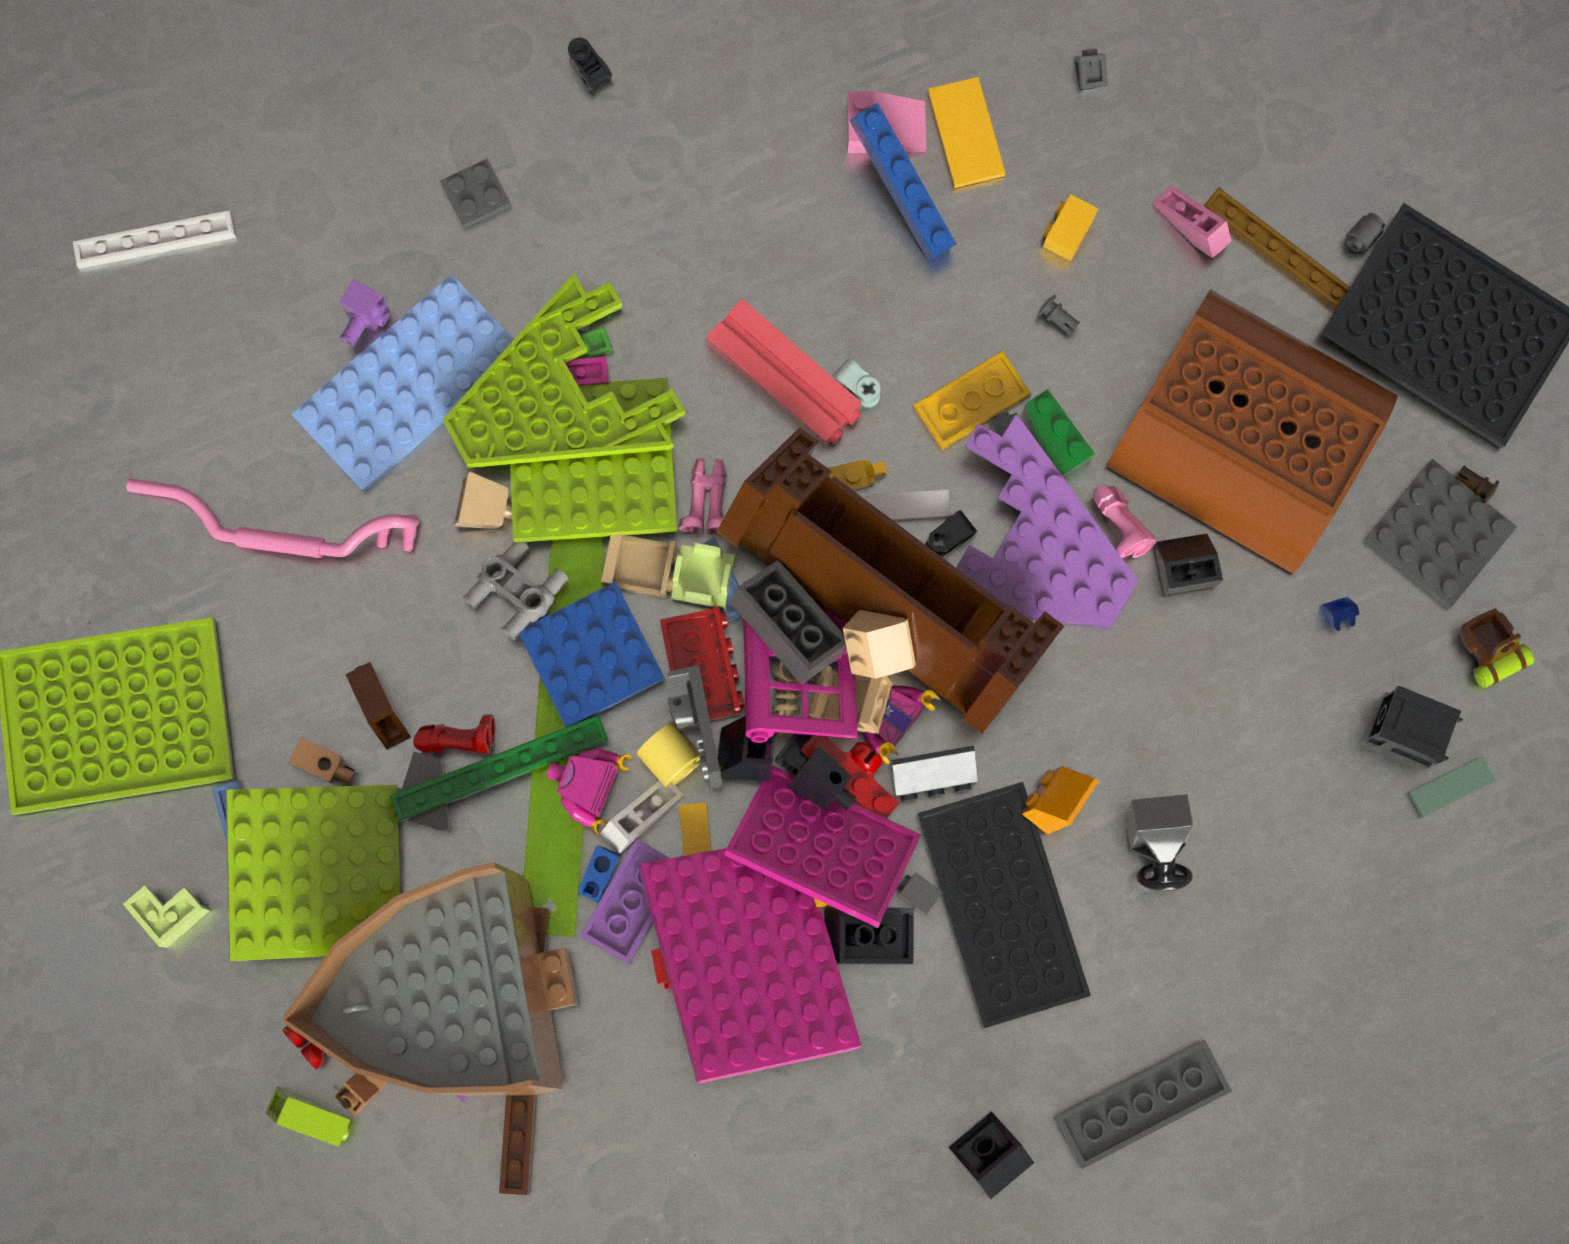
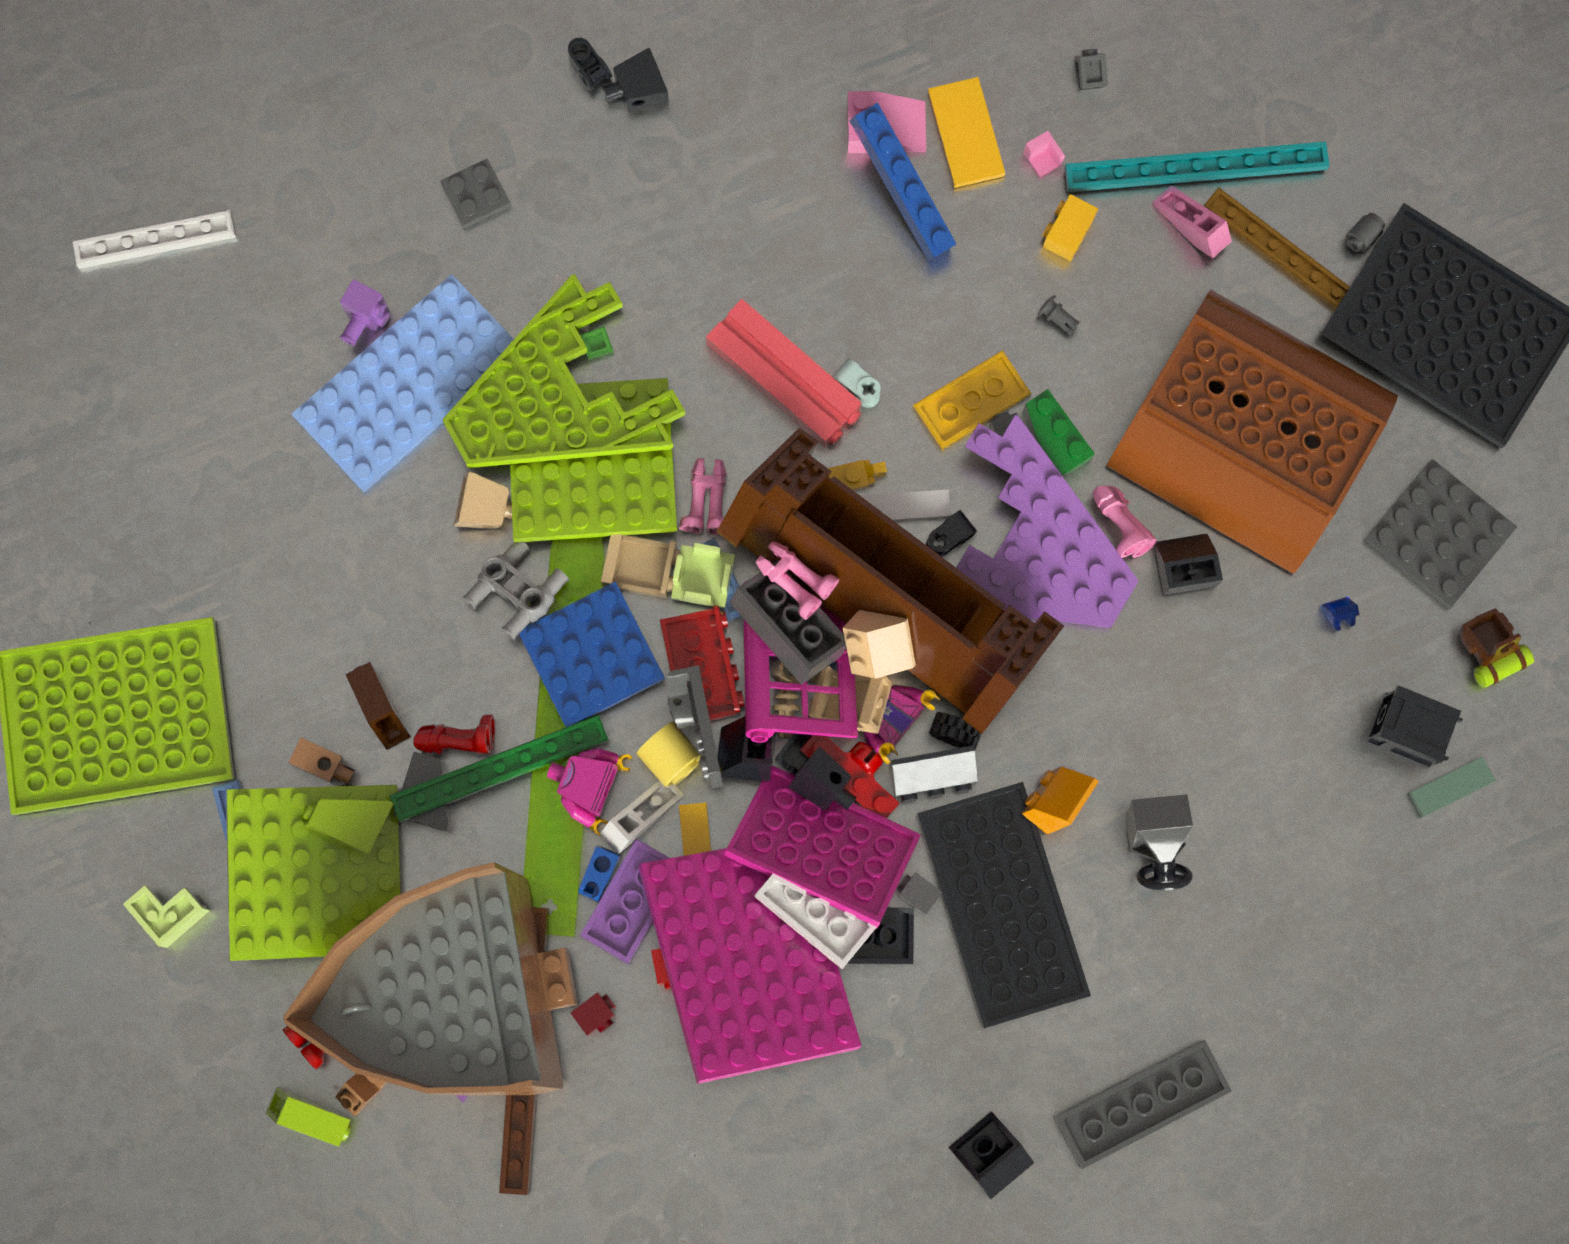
bright pink piece [127,479,419,558] -> none
dark pink plate [565,357,609,386] -> none
dark brown pin [1455,465,1499,504] -> none
none -> lime slope [303,799,394,855]
none -> dark red brick [570,992,616,1036]
none -> black torso [603,48,669,110]
none -> white wing [754,874,876,969]
none -> bright pink piece [756,541,839,620]
none -> black tyre [929,712,981,750]
none -> bright pink panel [1023,131,1065,178]
none -> teal plate [1064,141,1330,192]

